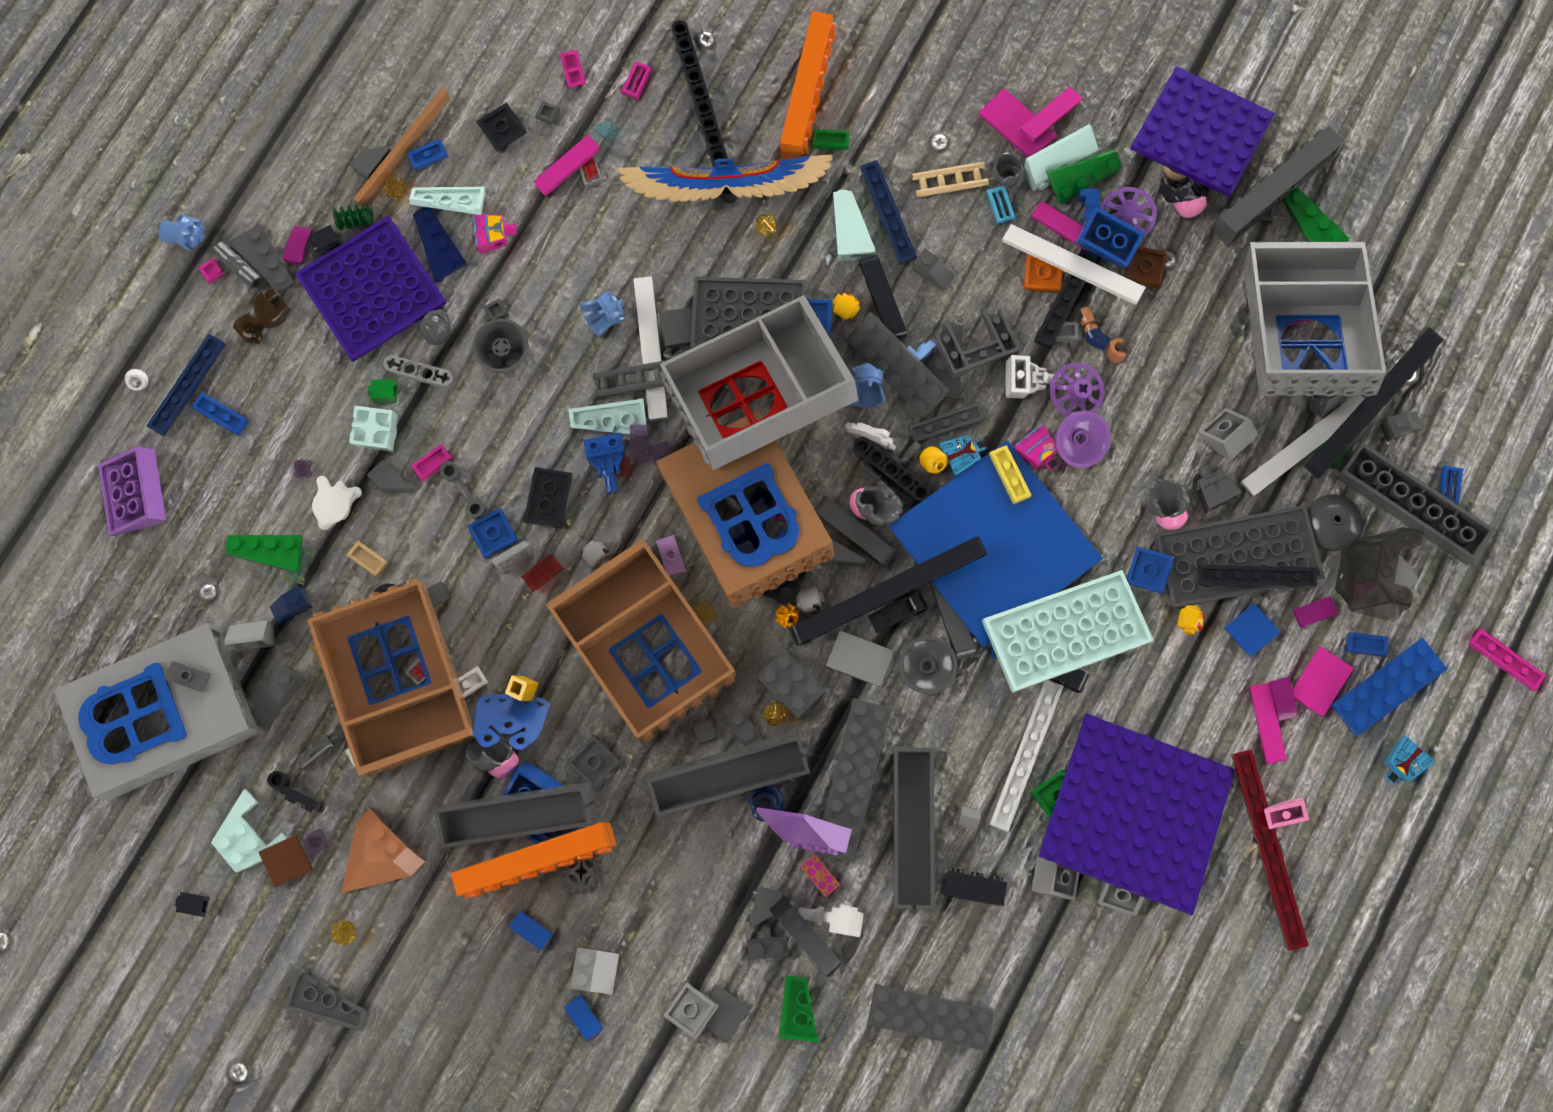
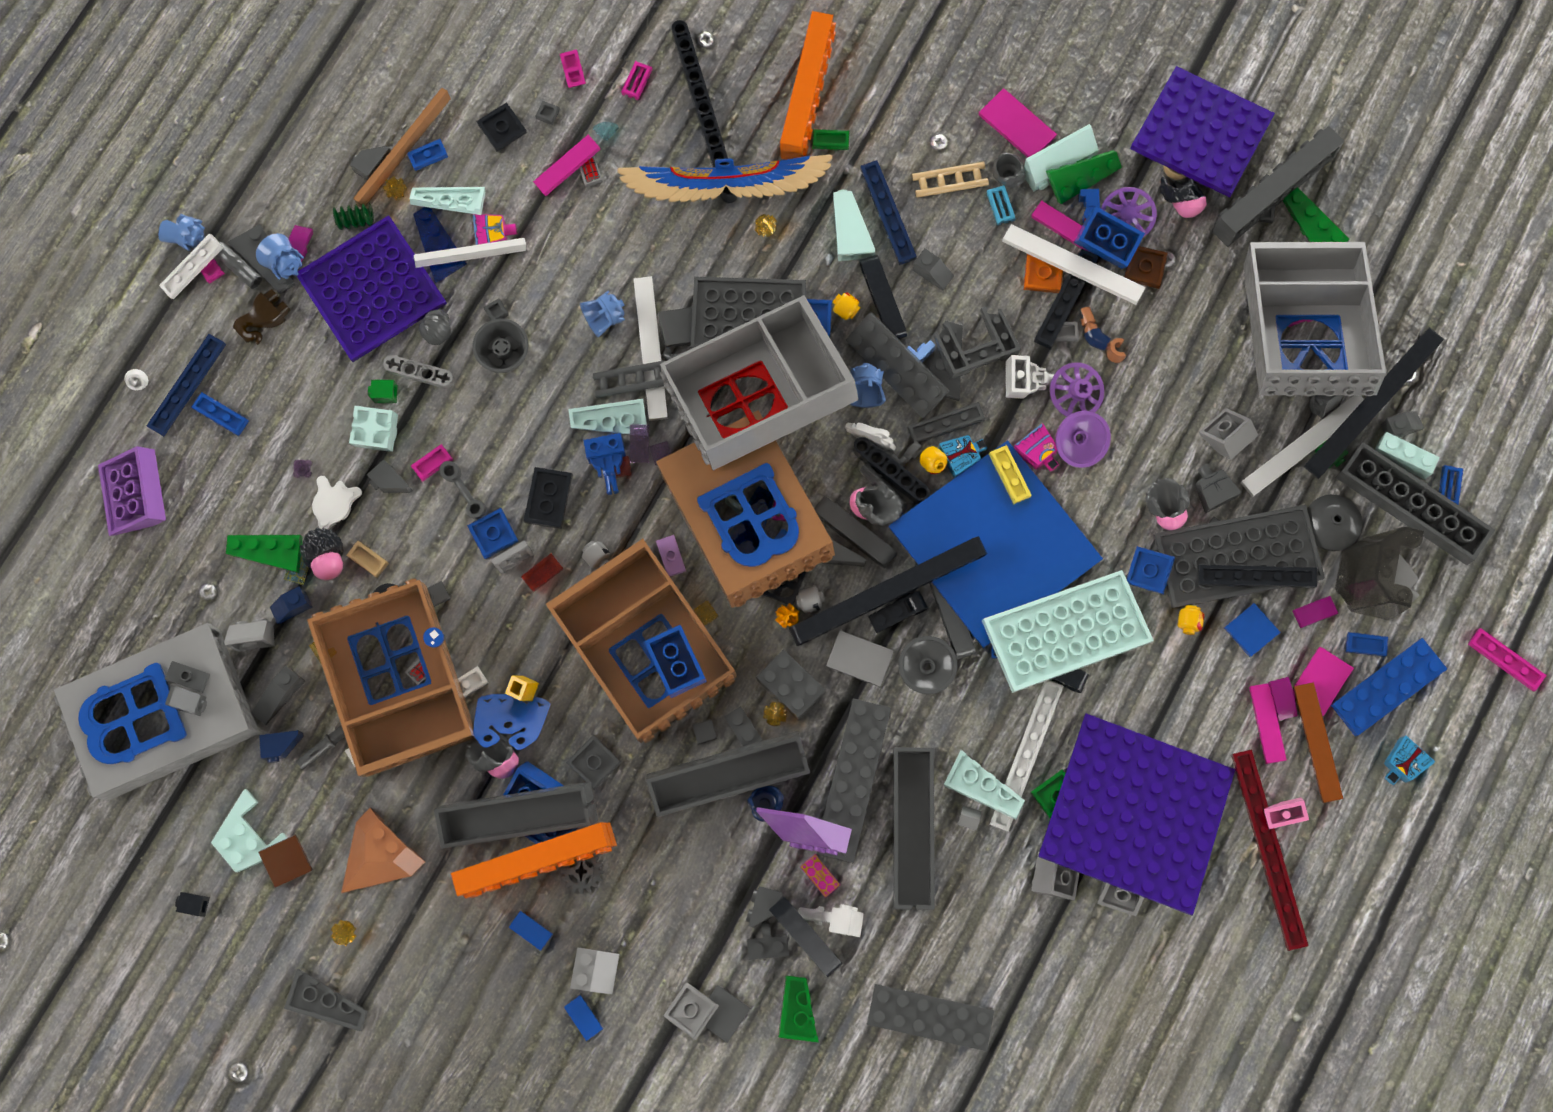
black plate [267,771,323,812] -> none
clear purple plate [302,829,329,855] -> none
black brick [310,225,341,256] -> none
black brick [943,868,1007,907] -> none
dark pink tile [1020,86,1083,143] -> none
none -> white tile [159,234,224,299]
none -> slope [165,685,207,716]
none -> medium blue hat [256,233,304,280]
none -> dark blue slope [259,730,304,763]
none -> hair [300,527,344,581]
none -> white tile [414,238,526,268]
none -> blue tile [423,627,444,648]
none -> blue brick [644,625,707,698]
none -> light aqua wing [944,750,1025,820]
none -> dark orange tile [1293,682,1343,803]
none -> light aqua brick [1374,432,1440,480]

